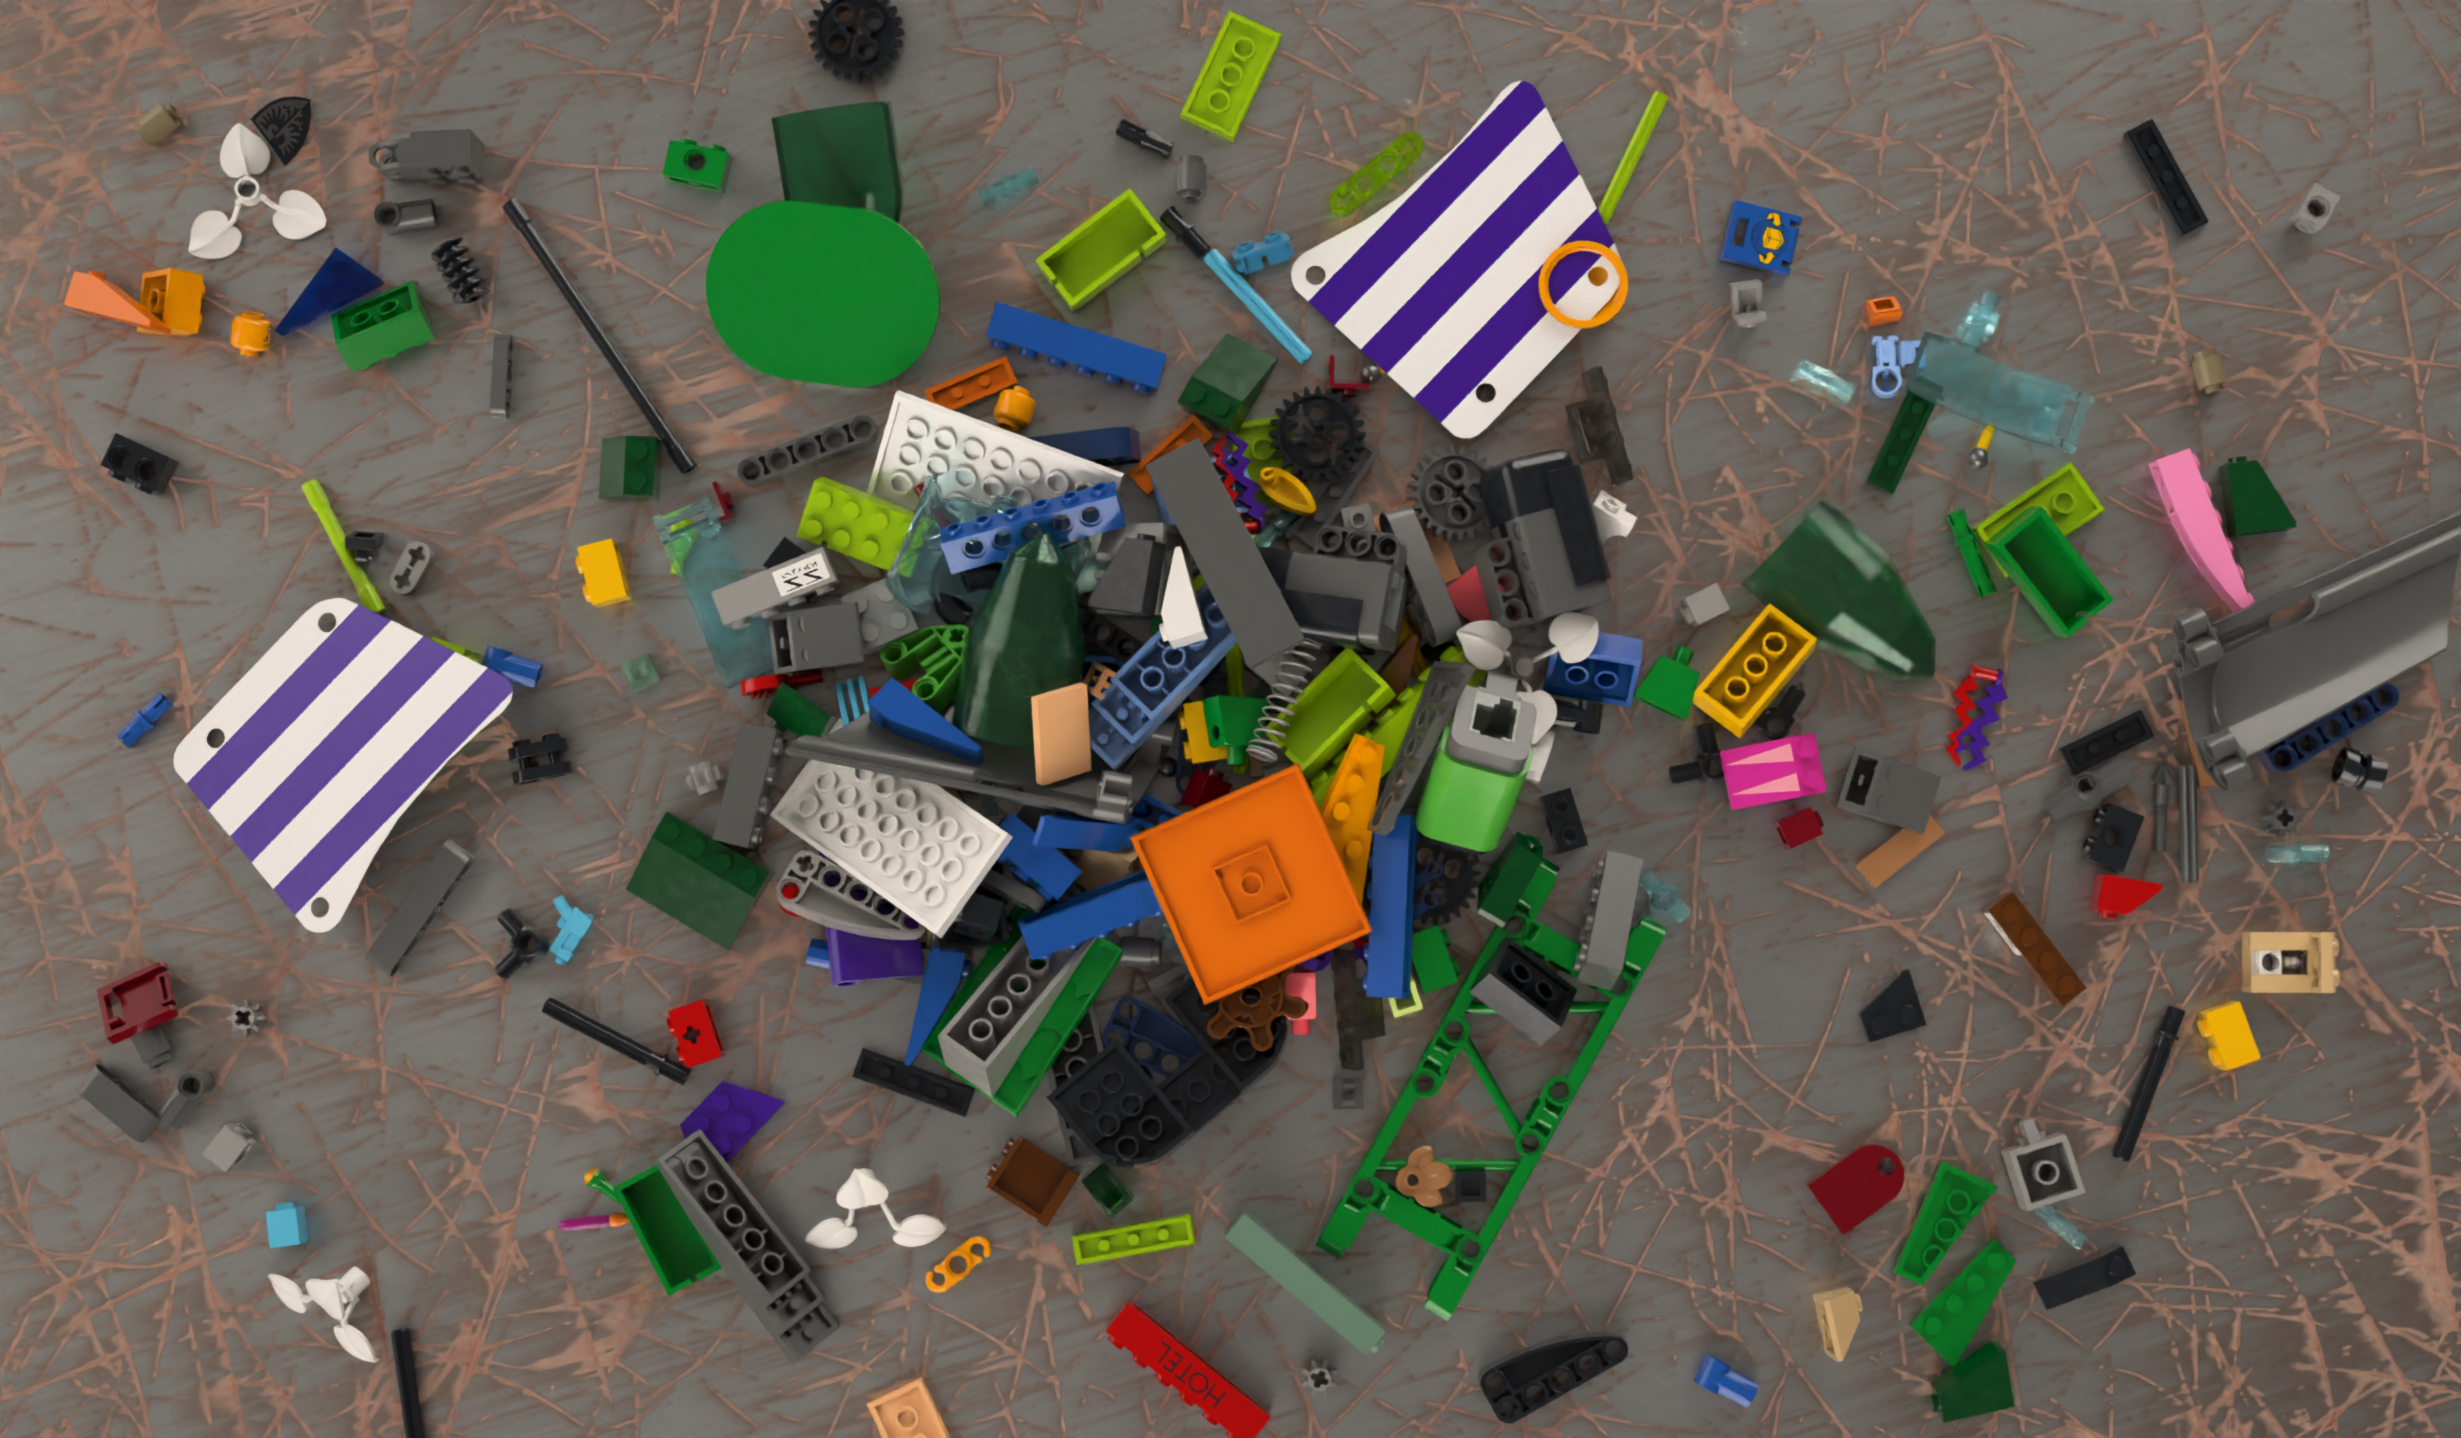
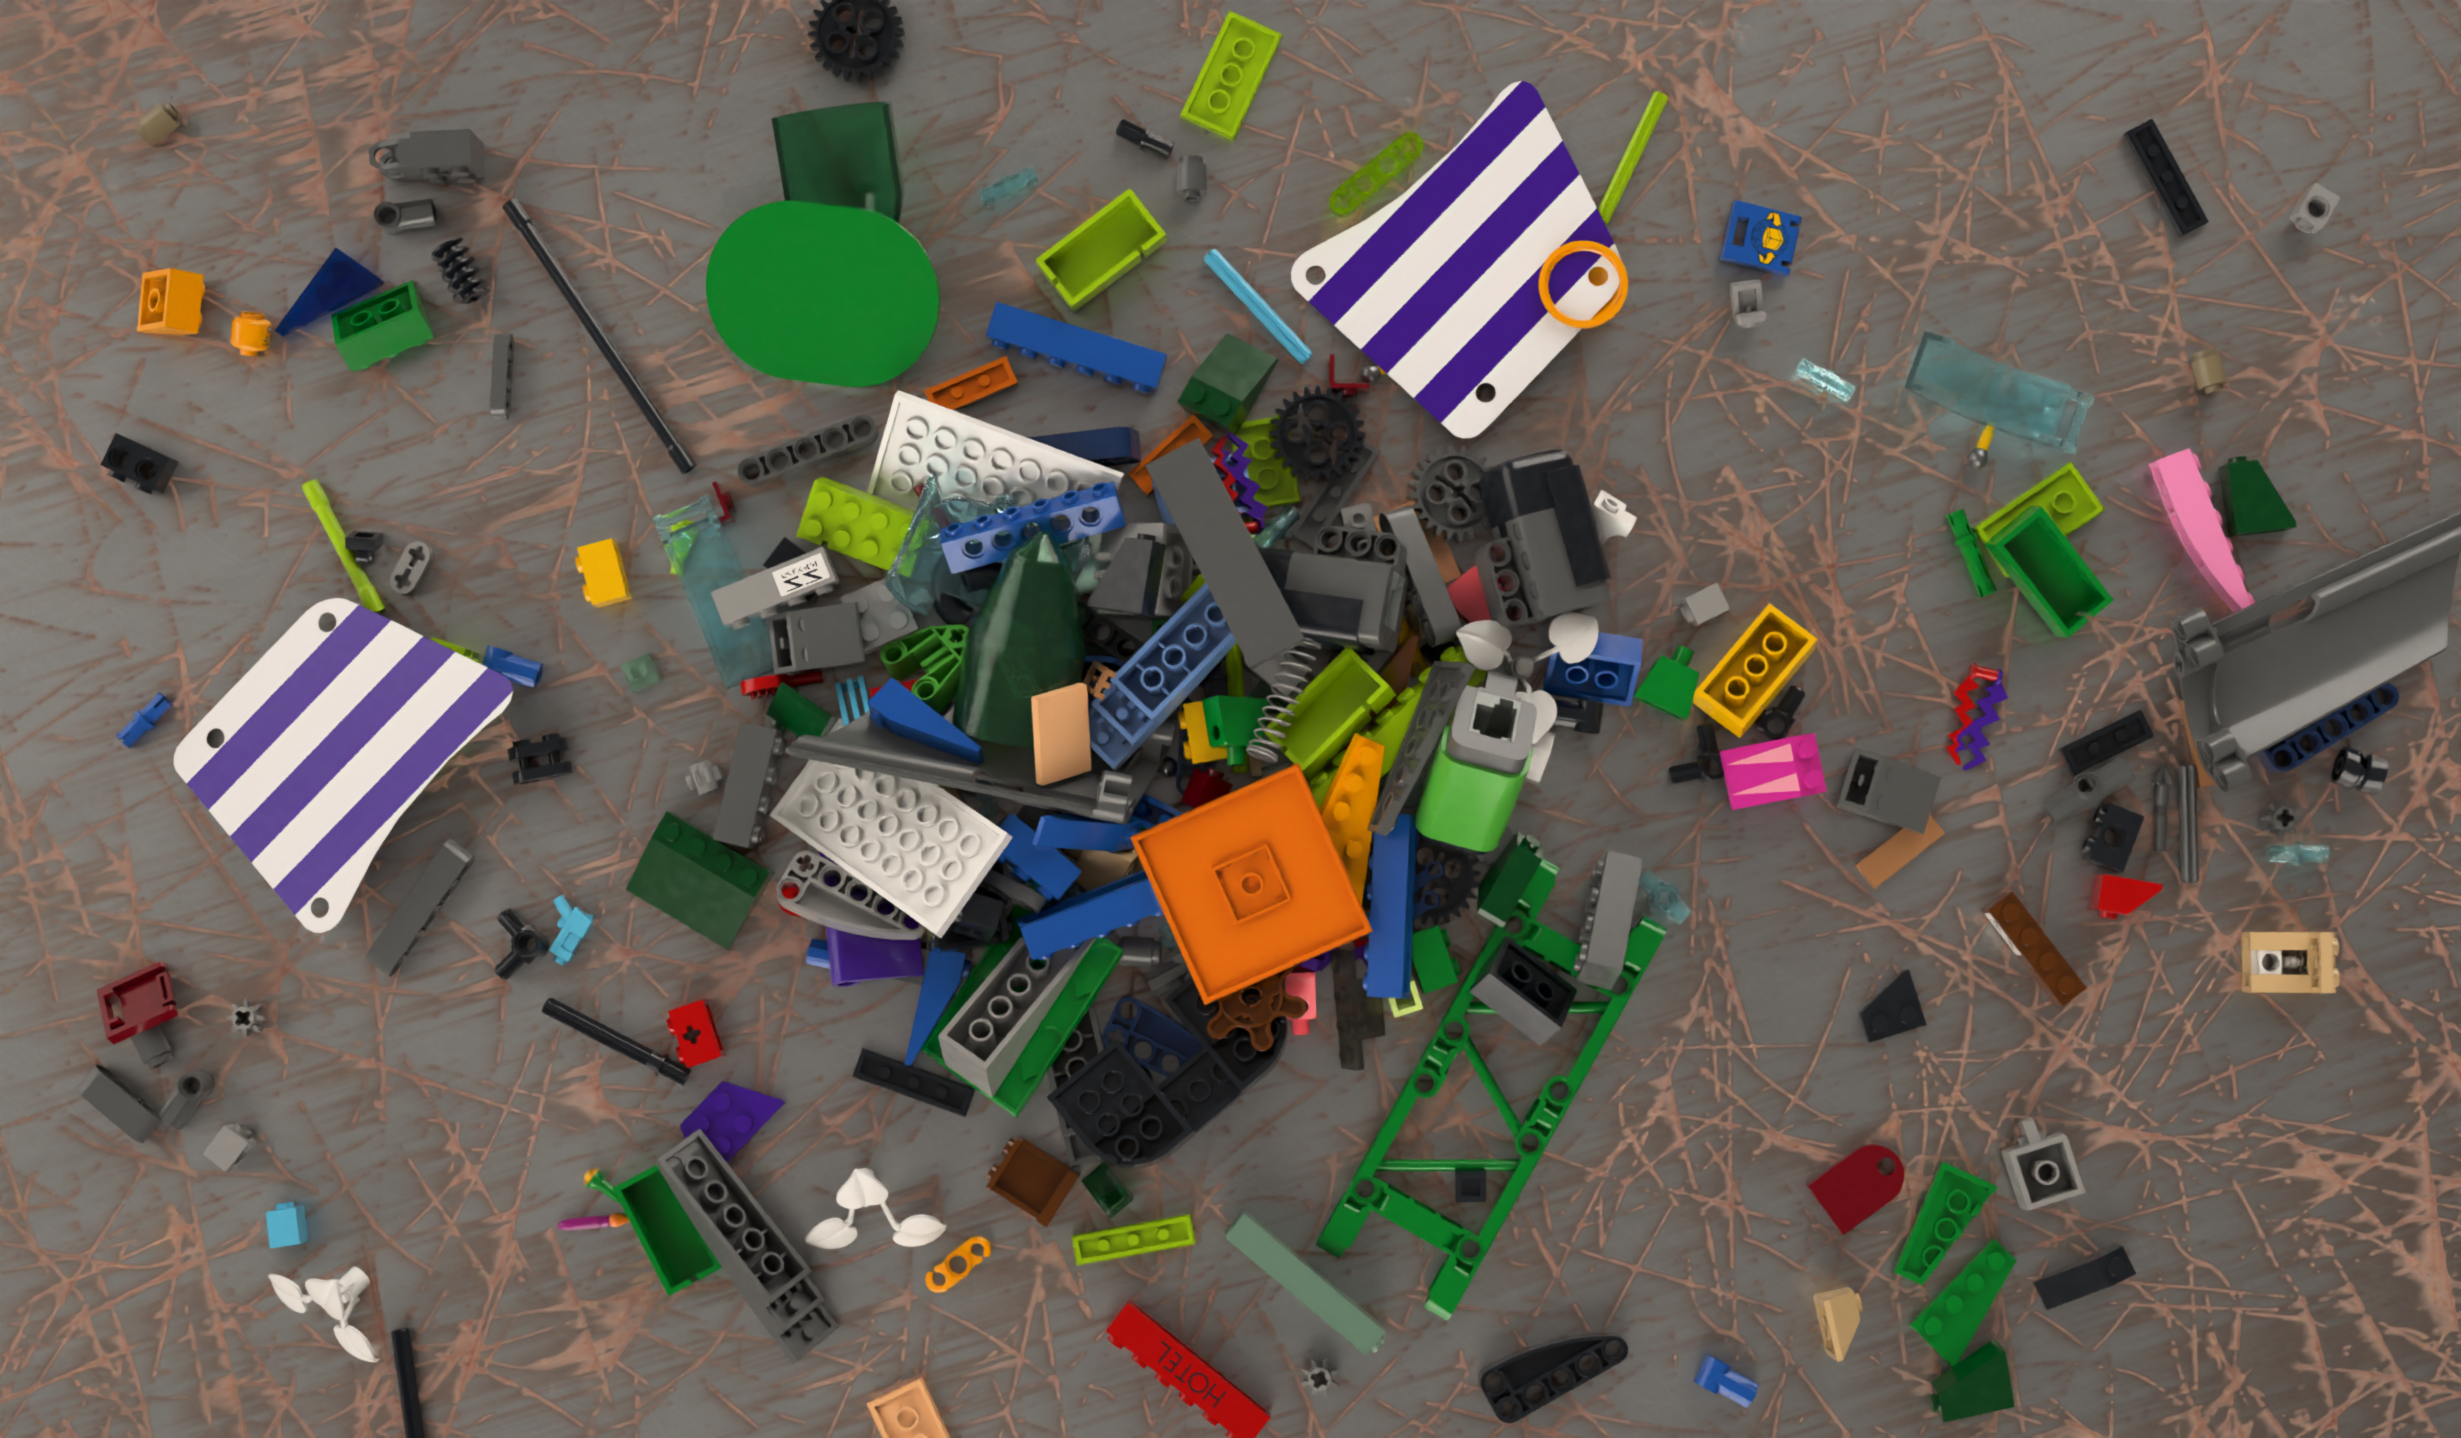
orange slope [63,269,172,335] -> none
white plant [188,123,327,259] -> none
shield [249,96,311,166] -> none
dark green slope [599,435,662,501] -> none
green brick [662,138,732,193] -> none
light orange head [993,386,1036,433] -> none
white slope [1159,546,1208,649] -> none
black axle [1160,206,1211,259] -> none
dark azure hinge [1230,232,1294,275] -> none
yellow arm [1259,467,1317,516] -> none
dark grey tile [1333,1078,1364,1109] -> none
medium nougat plate [1395,1146,1454,1207] -> none
black brick [1539,788,1588,855] -> none
clear smoke bracket [1565,366,1633,486] -> none
clear green windscreen [1741,496,1936,683] -> none
dark red brick [1773,807,1824,850] -> none
dark green tile [1865,375,1943,495] -> none
orange slope [1866,296,1903,327] -> none
light blue piece [1871,335,1924,399] -> none
clear light blue axle [1960,290,2001,352] -> none
clear light blue axle [2033,1205,2088,1249] -> none
black axle [2112,1005,2186,1162] -> none
yellow brick [2197,1001,2261,1071] -> none

